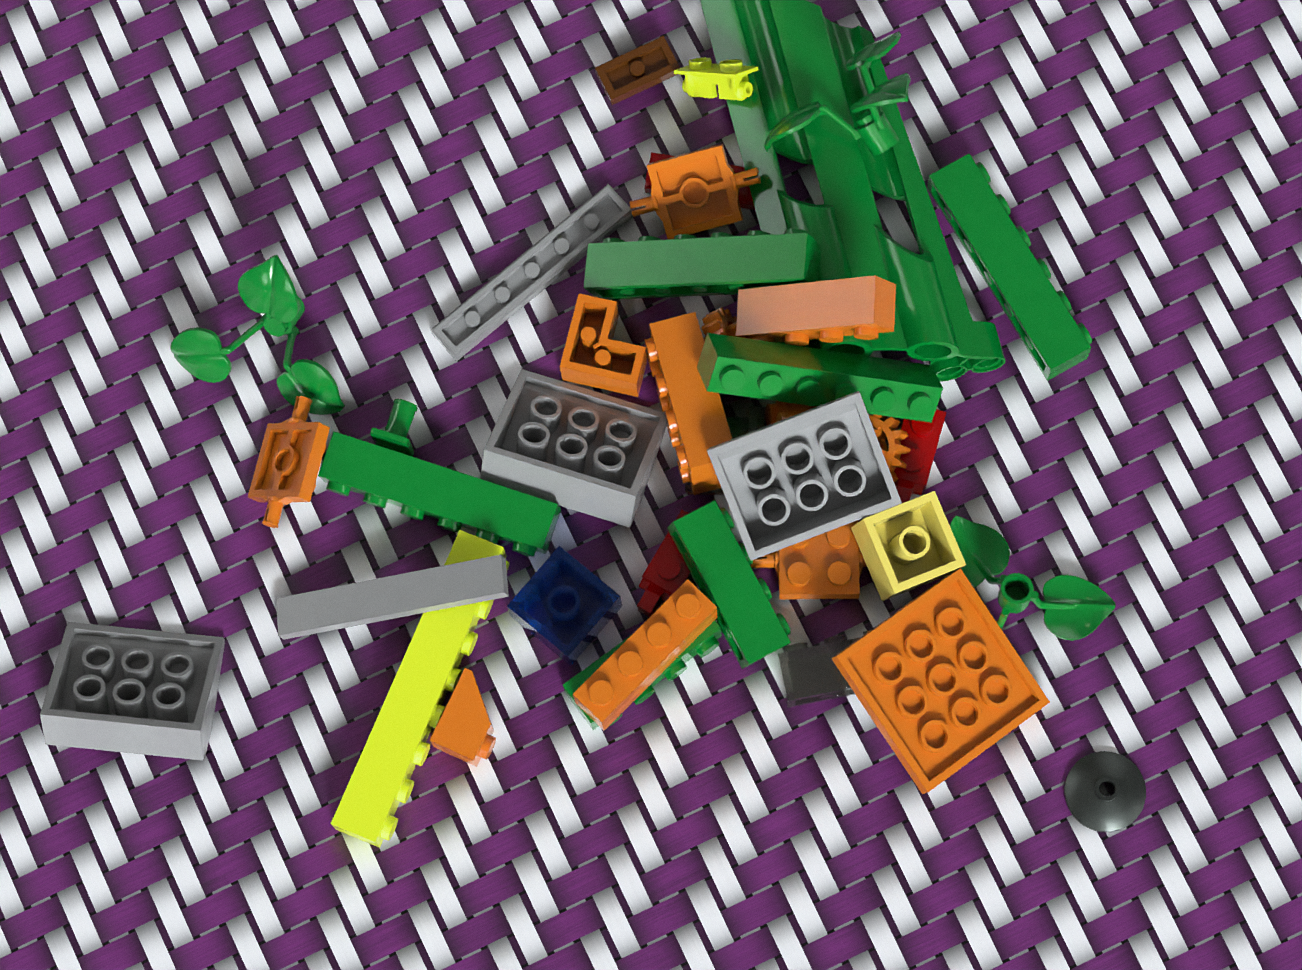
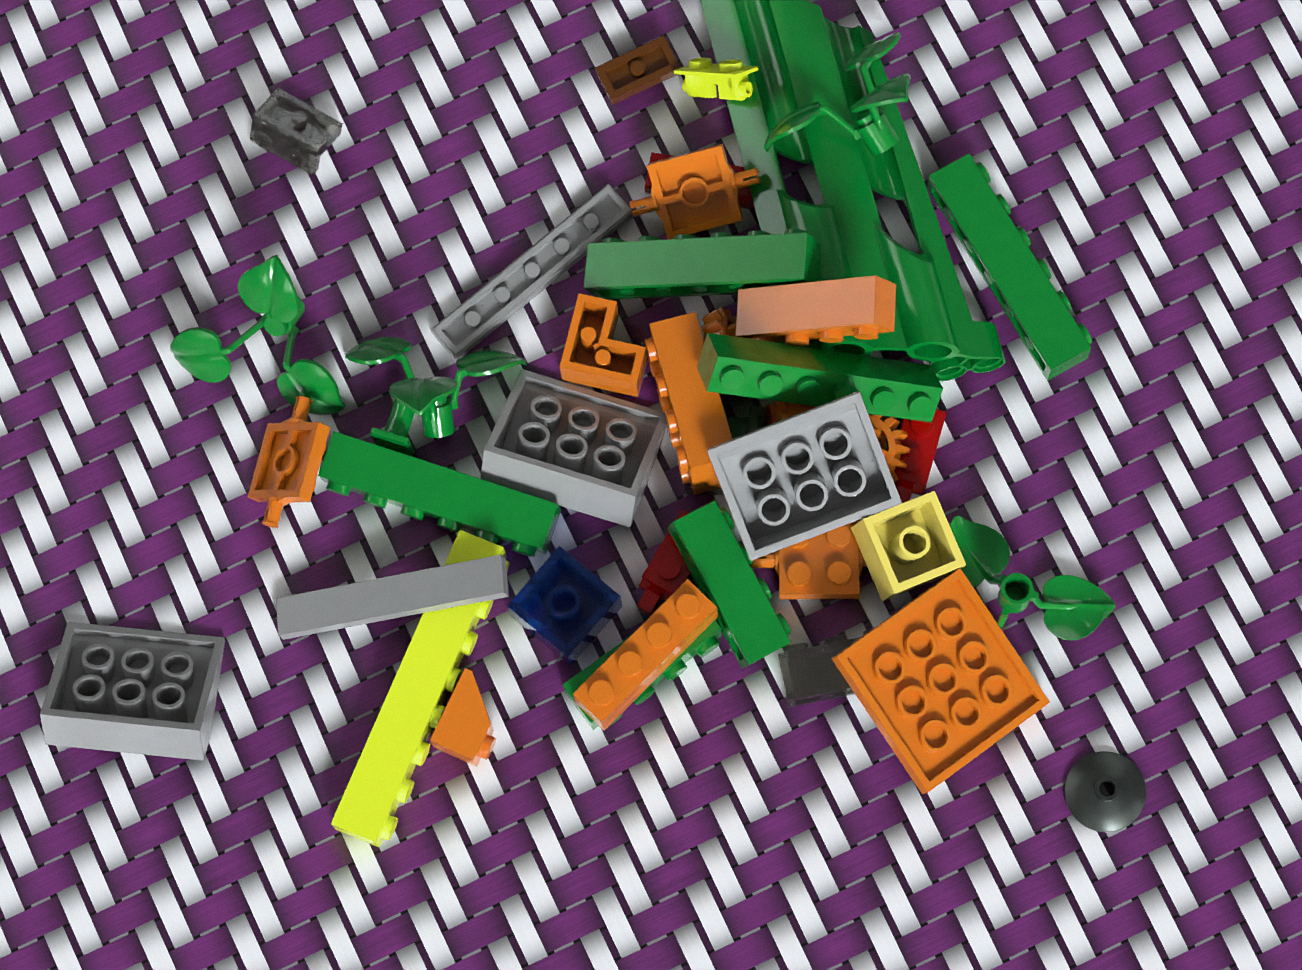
none -> clear smoke bracket [250,88,343,175]
none -> green plant [344,336,526,438]

